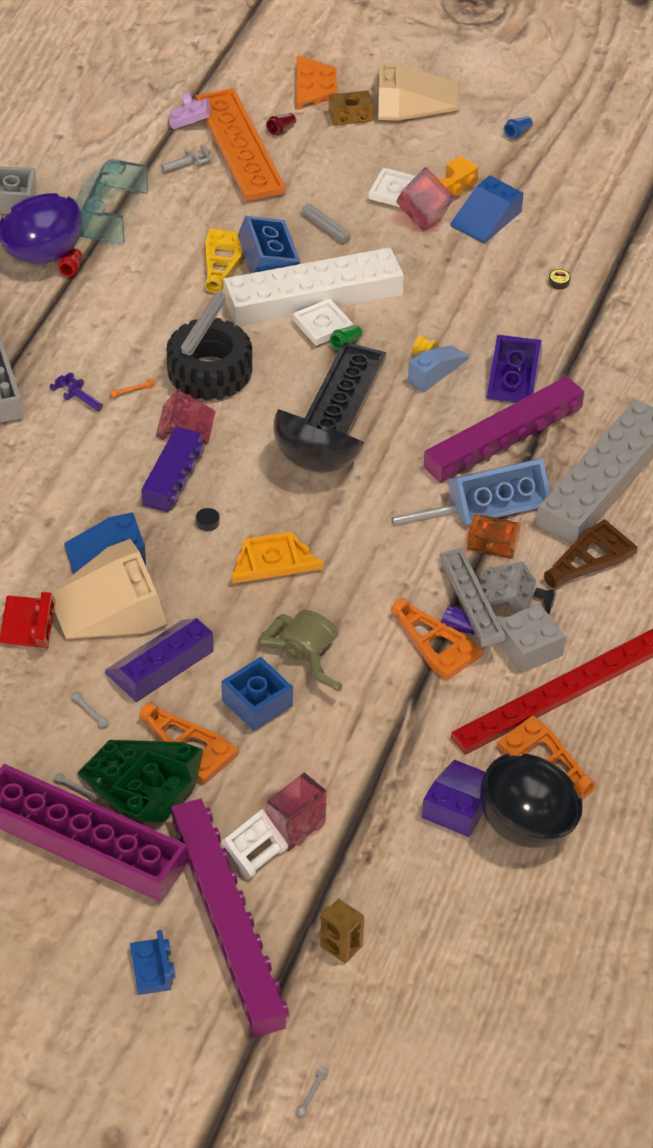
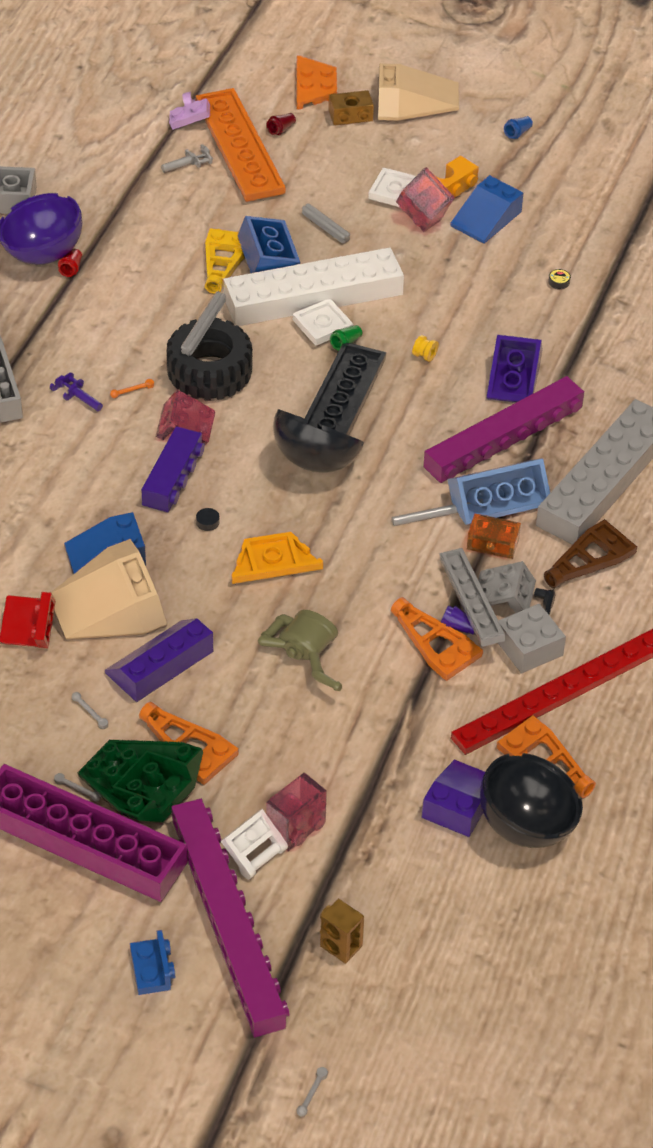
clear light blue windscreen [75,159,148,245] -> none
blue brick [221,657,293,731] -> none
medium blue slope [408,345,469,393] -> none

